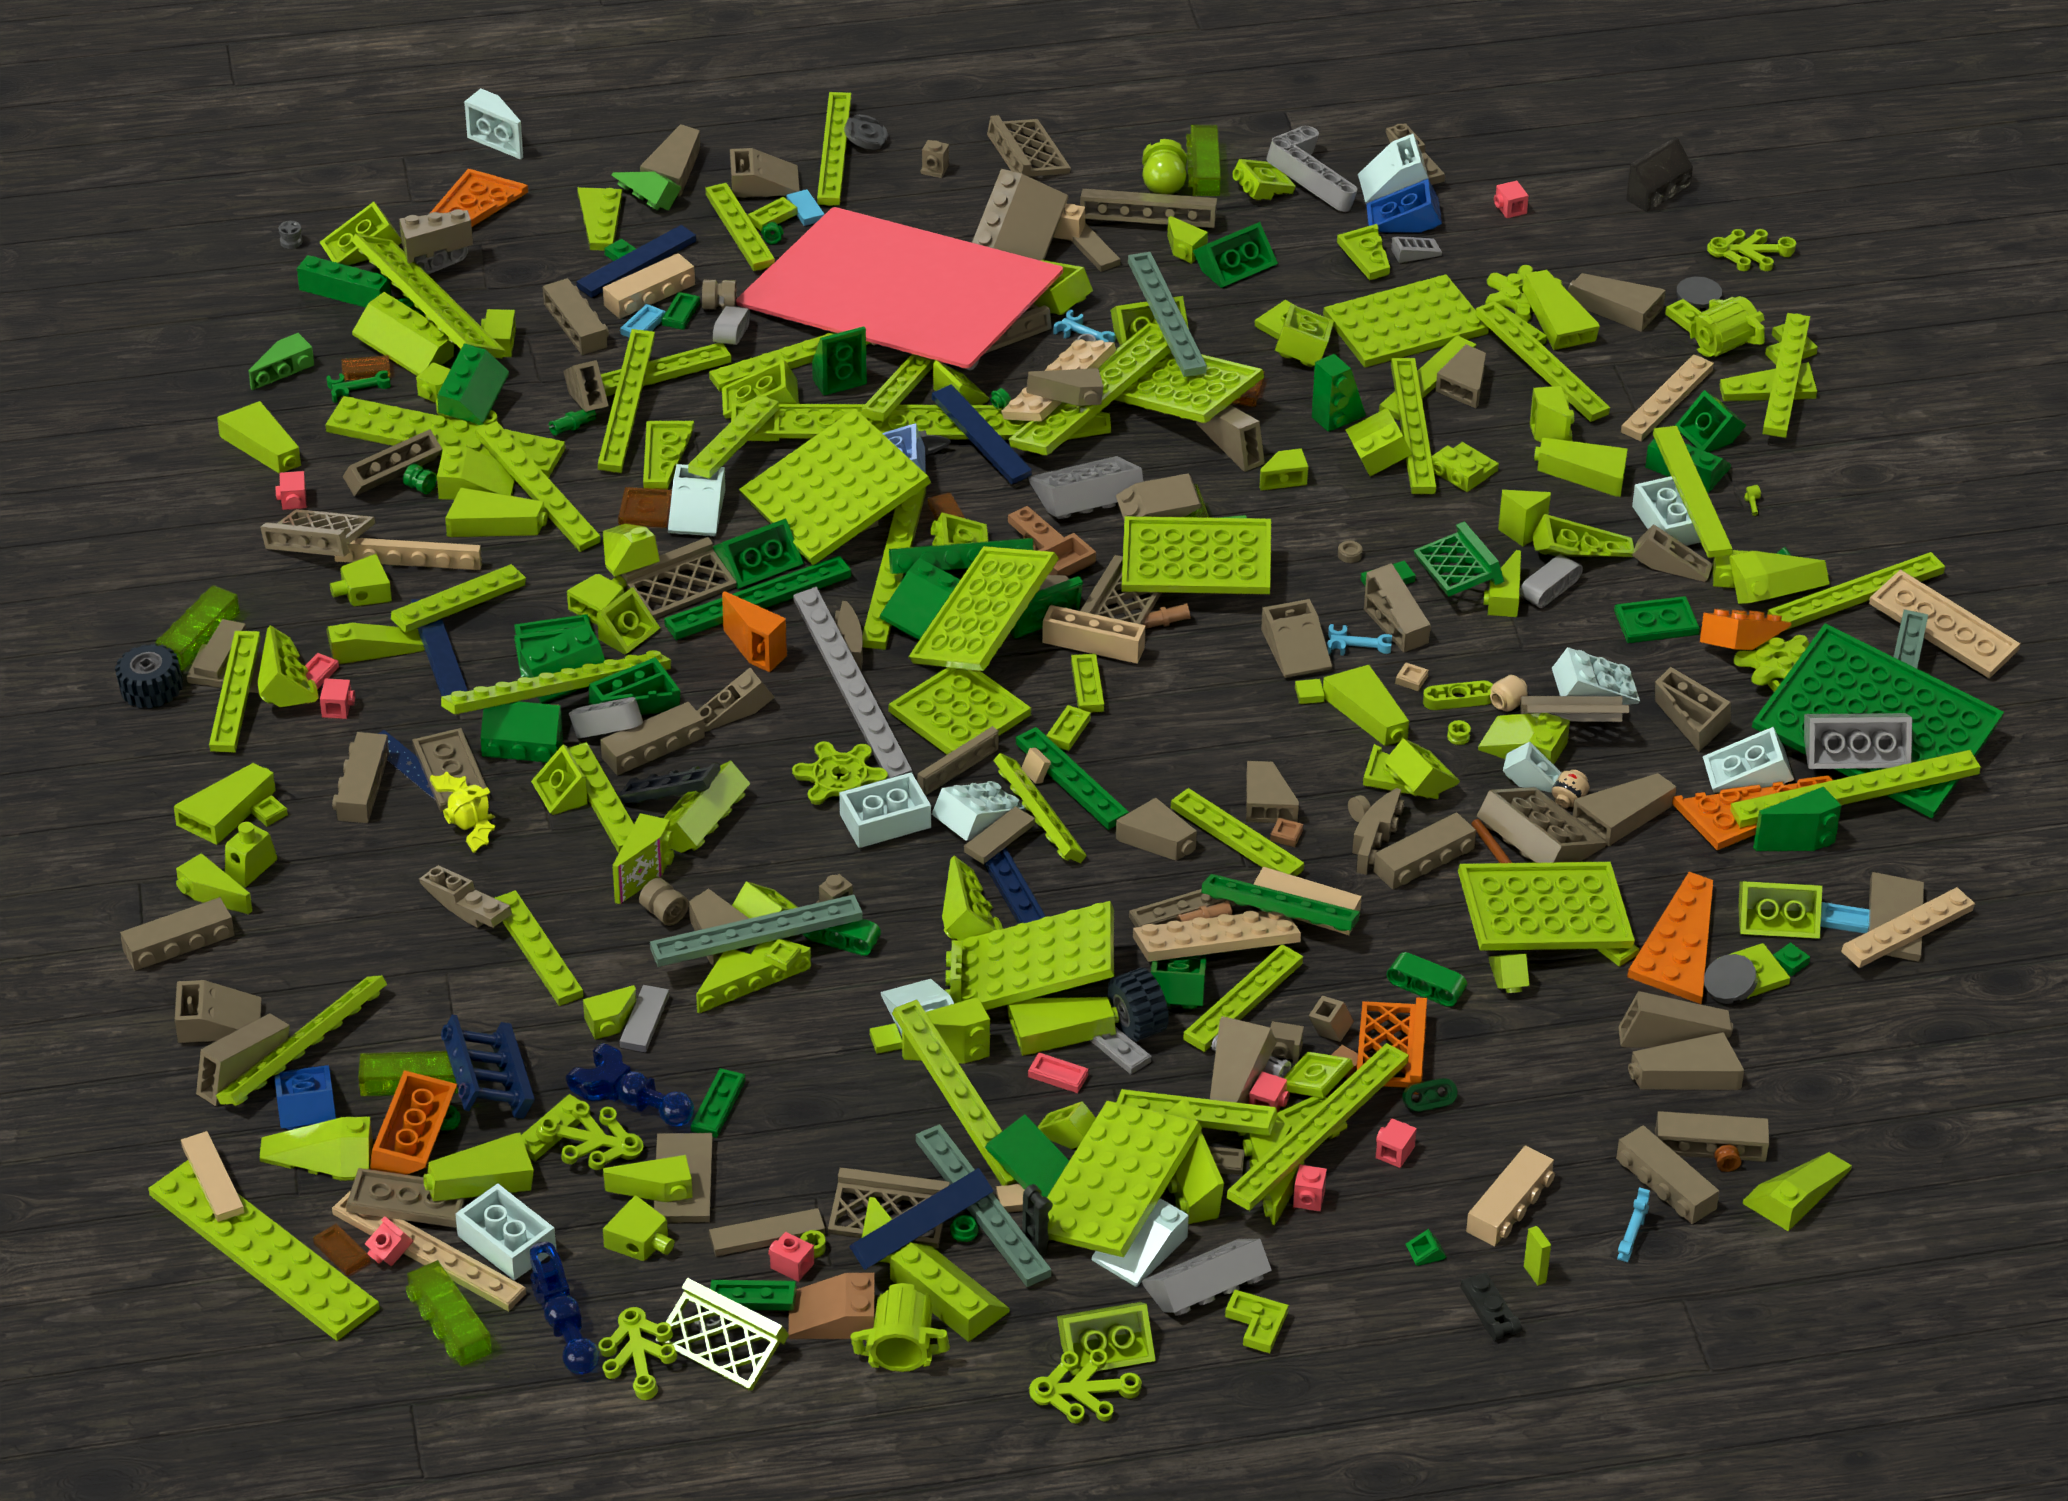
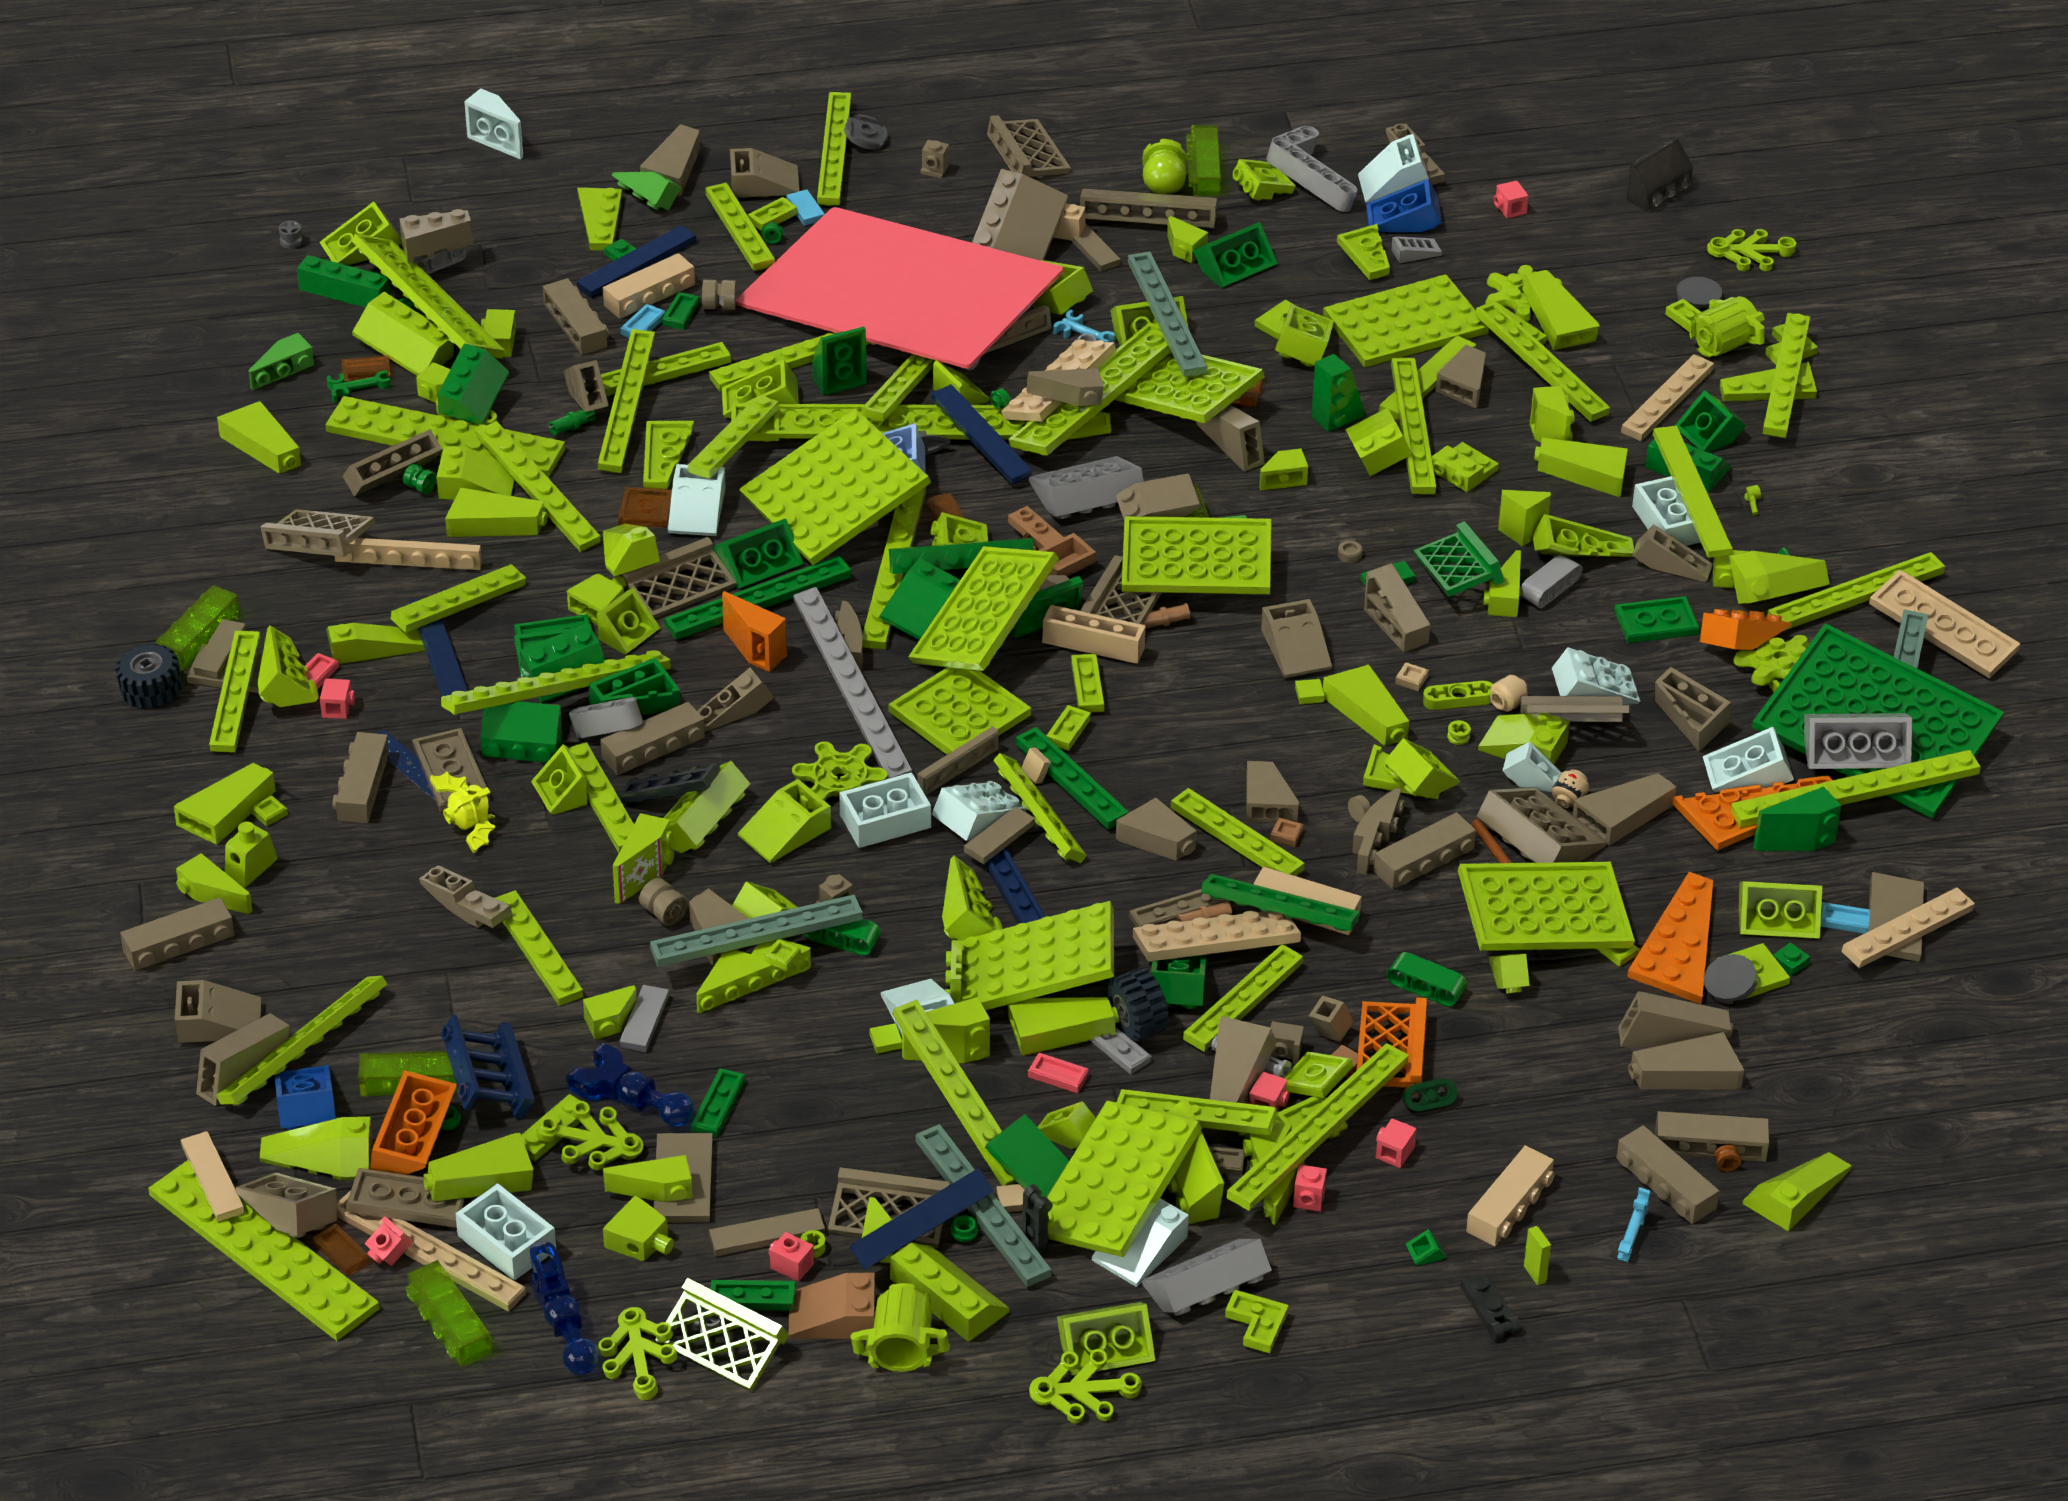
coral brick [276,471,307,510] -> none
lime torso [330,554,392,606] -> none
orange wing [429,169,528,227] -> none
light grey beam [713,306,750,345] -> none
medium azure bar [1327,624,1392,656] -> none
dark tan slope [1568,273,1666,332] -> none
none -> dark tan slope [236,1173,337,1237]
none -> lime slope [738,779,831,863]

